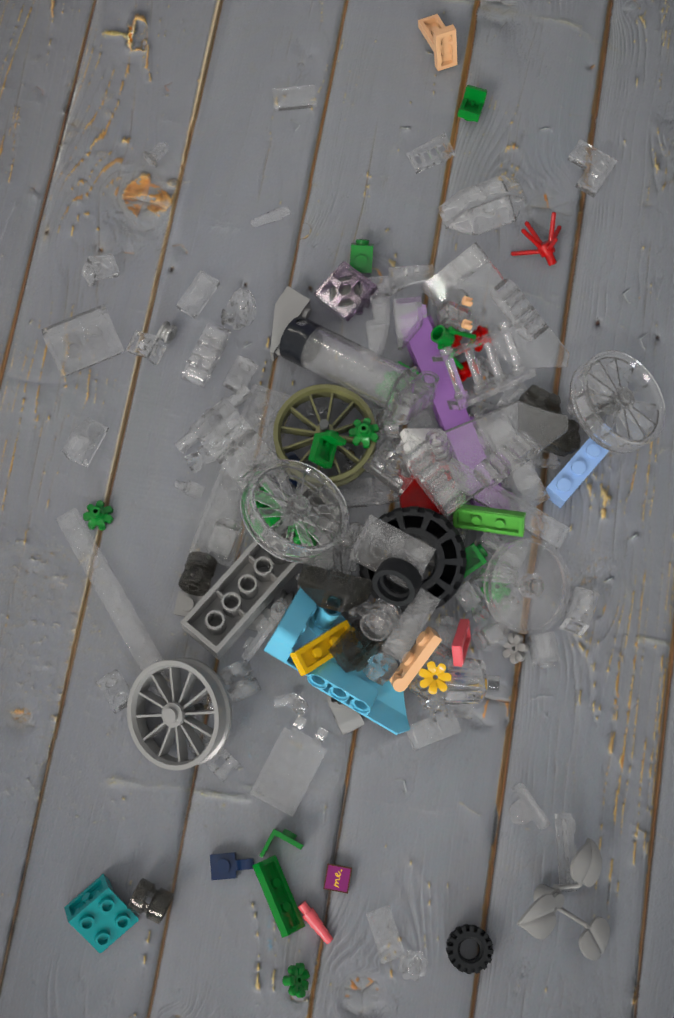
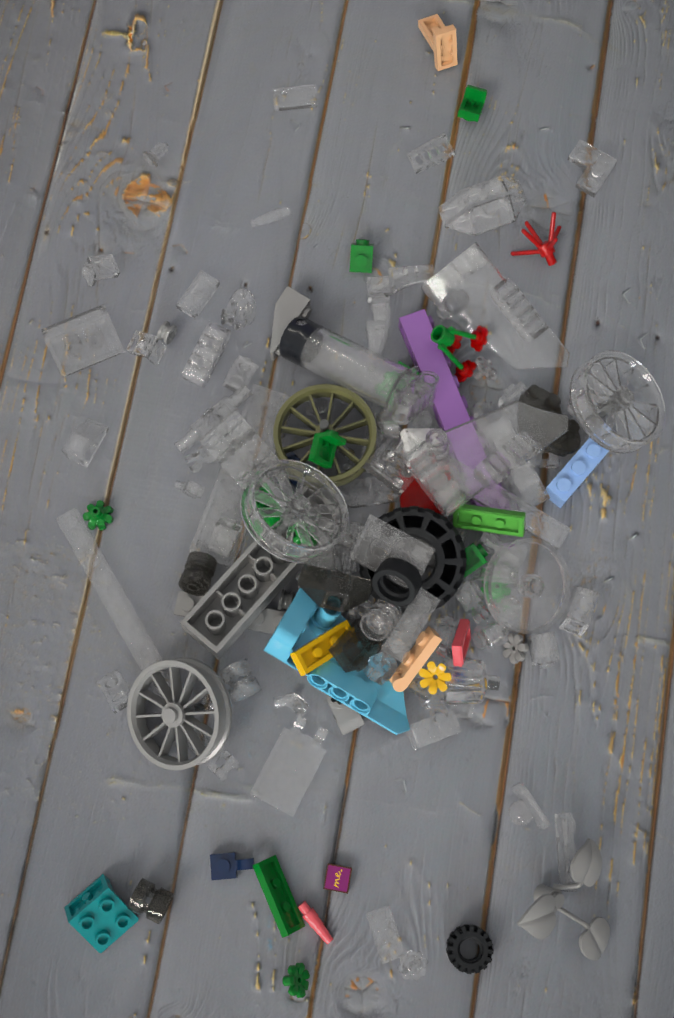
clear plate [241,598,288,662] -> none
green bracket [259,828,304,858] -> none
clear purple piece [314,261,378,322] -> none
green plant [348,418,379,449] -> none
clear slope [392,296,427,350] -> none
clear fence [432,321,537,410] -> none
clear piece [437,296,477,332] -> none

